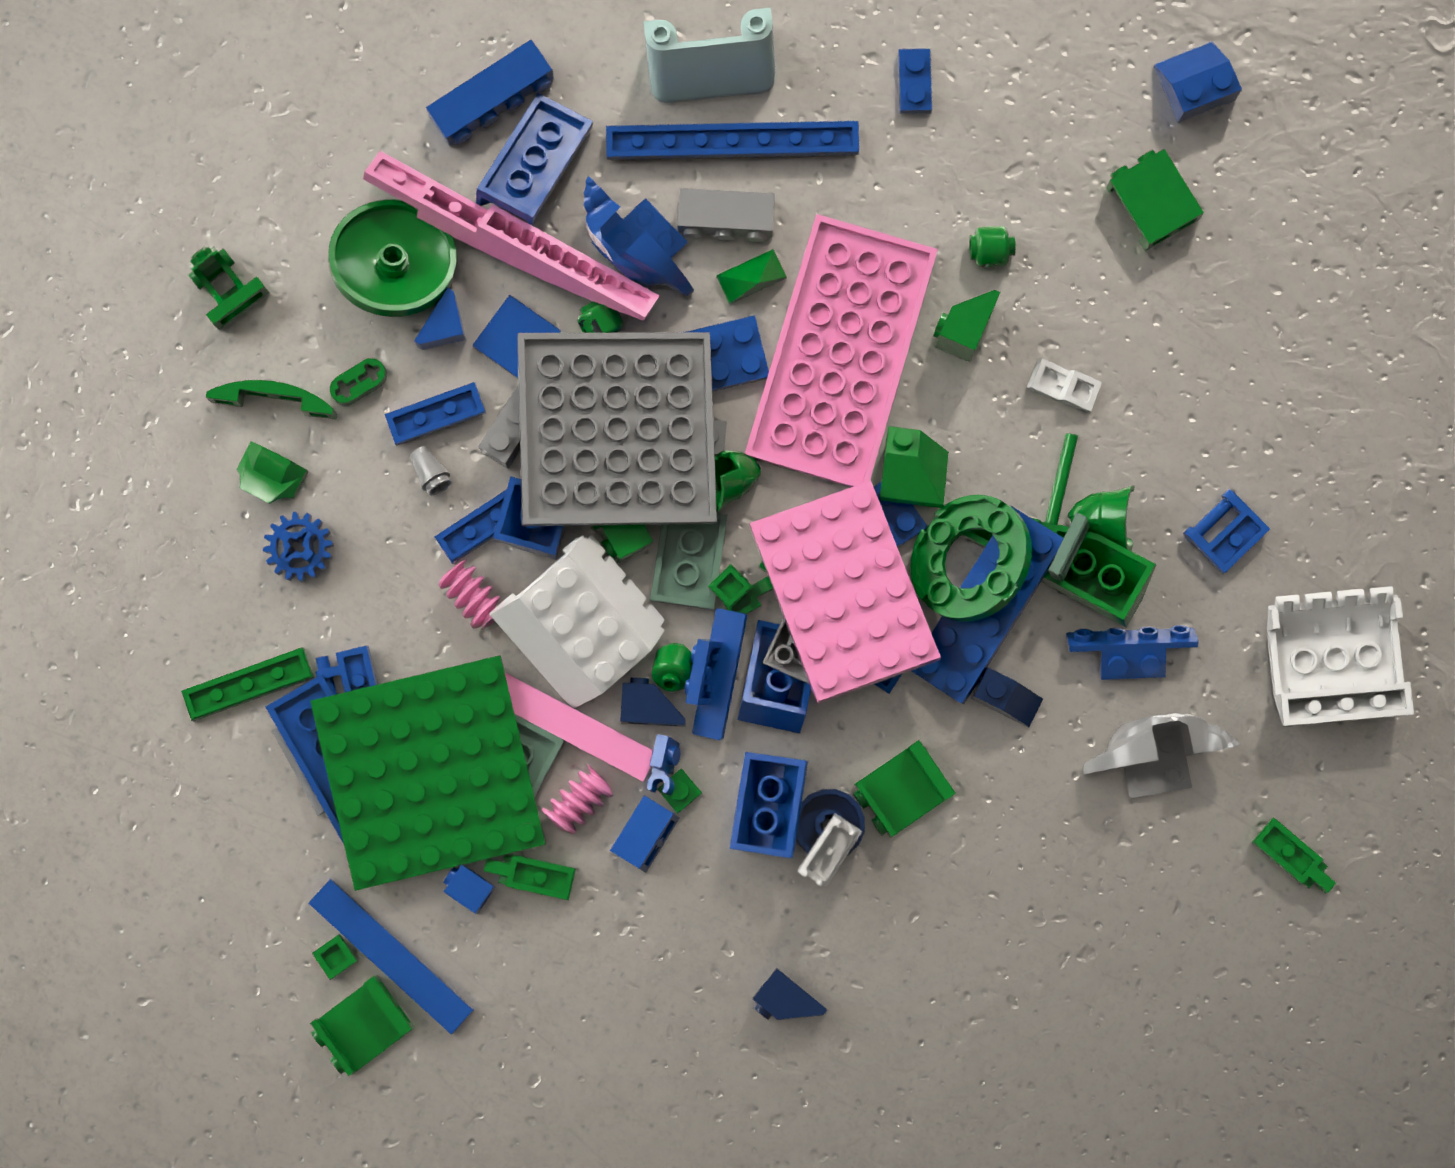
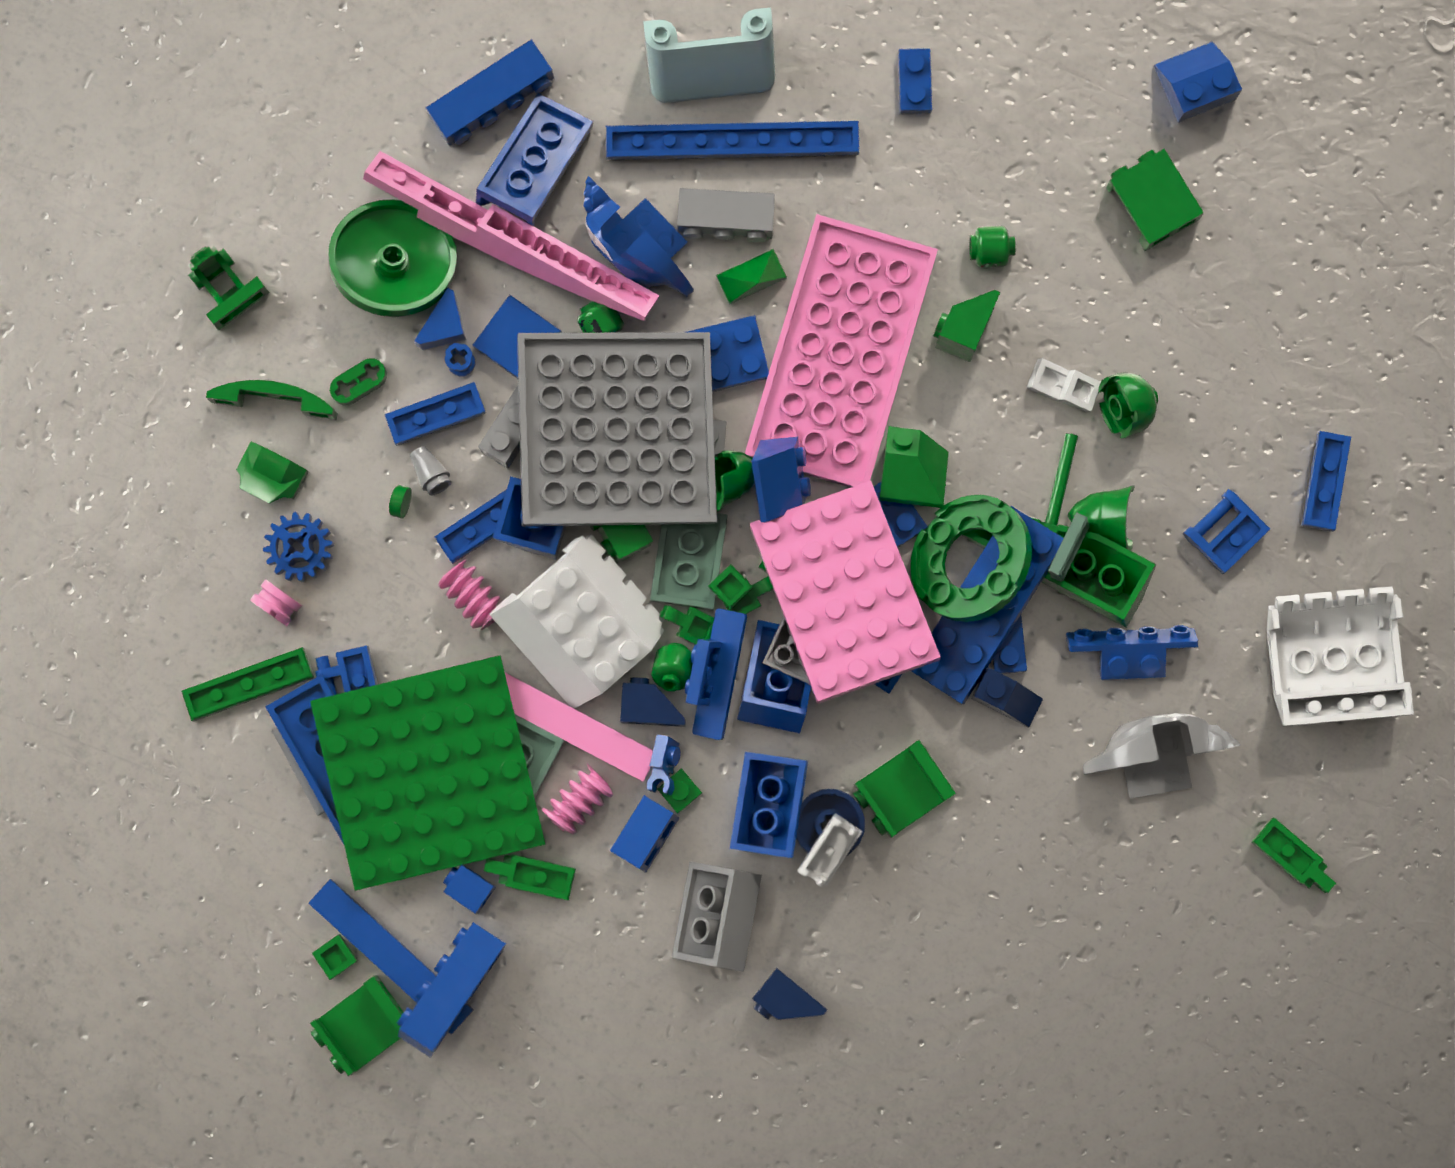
none -> bright pink wheel [250,579,302,626]
none -> green tile [389,485,412,519]
none -> blue brick [397,922,506,1058]
none -> blue bush [444,343,476,376]
none -> green plate [659,605,714,645]
none -> light grey slope [672,862,762,972]
none -> blue slope [752,437,811,522]
none -> blue plate [993,615,1027,674]
none -> green cylinder [1098,372,1158,438]
none -> blue plate [1301,431,1351,532]

